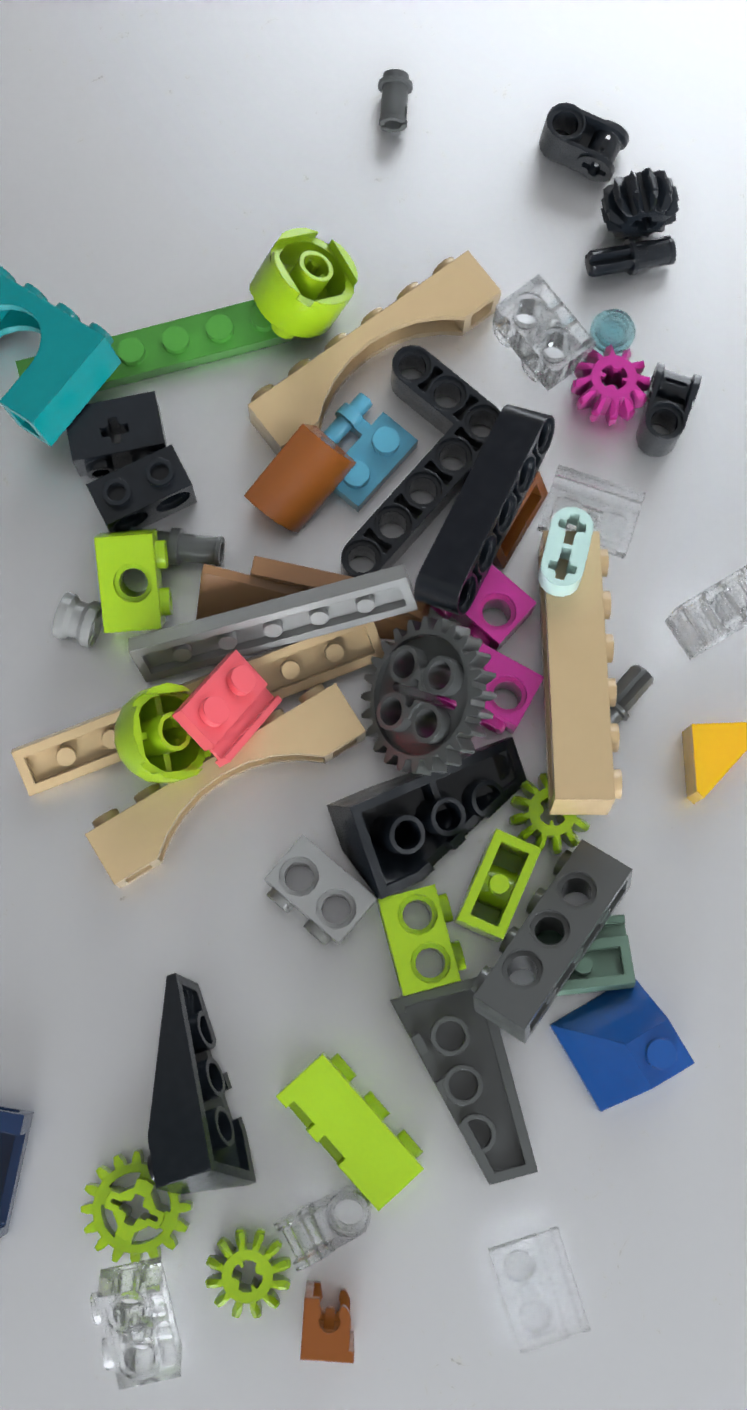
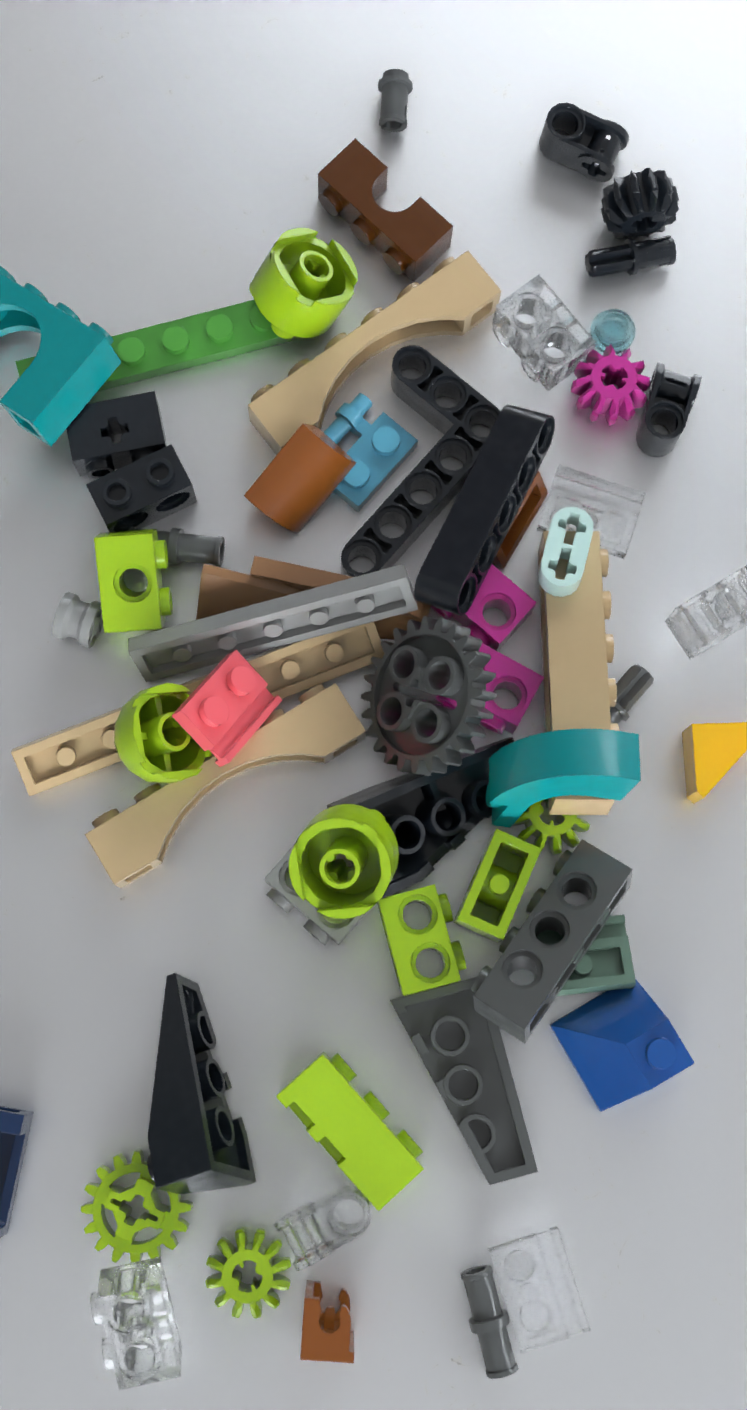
none -> lime brick [289,804,399,919]
none -> reddish brown arch [318,138,453,282]
none -> dark grey pin [460,1265,519,1379]
none -> teal arch [486,729,641,828]

